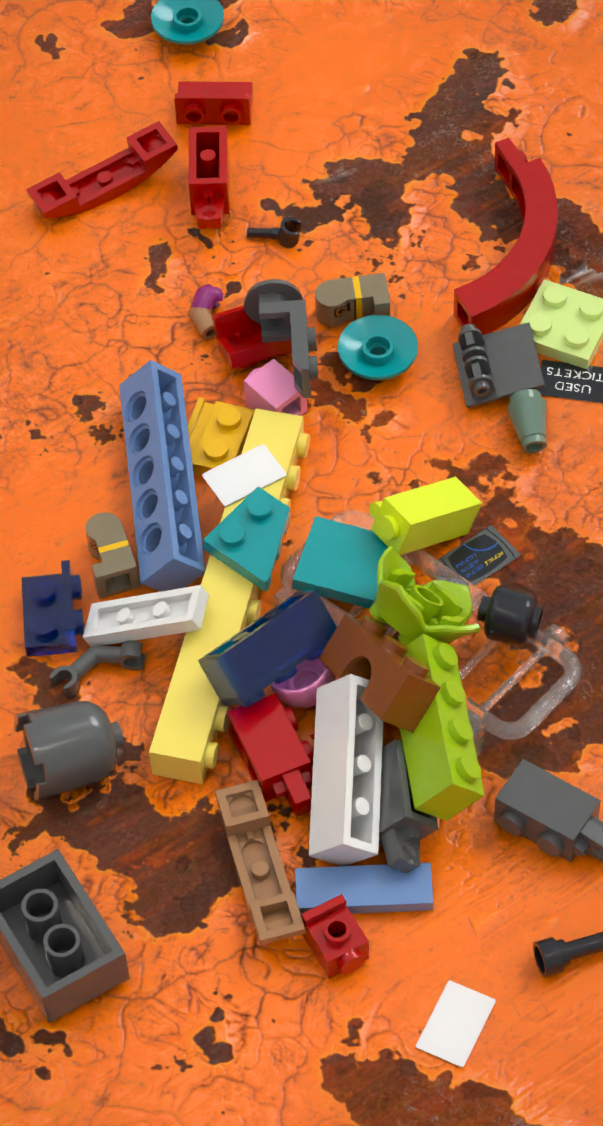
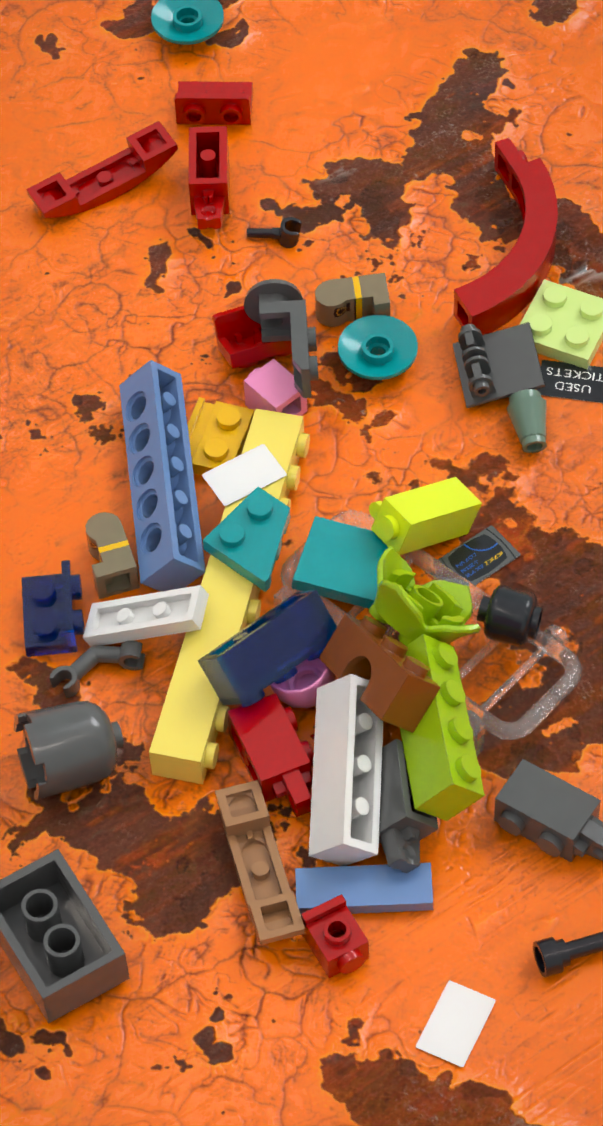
arm [188,284,223,340] -> none

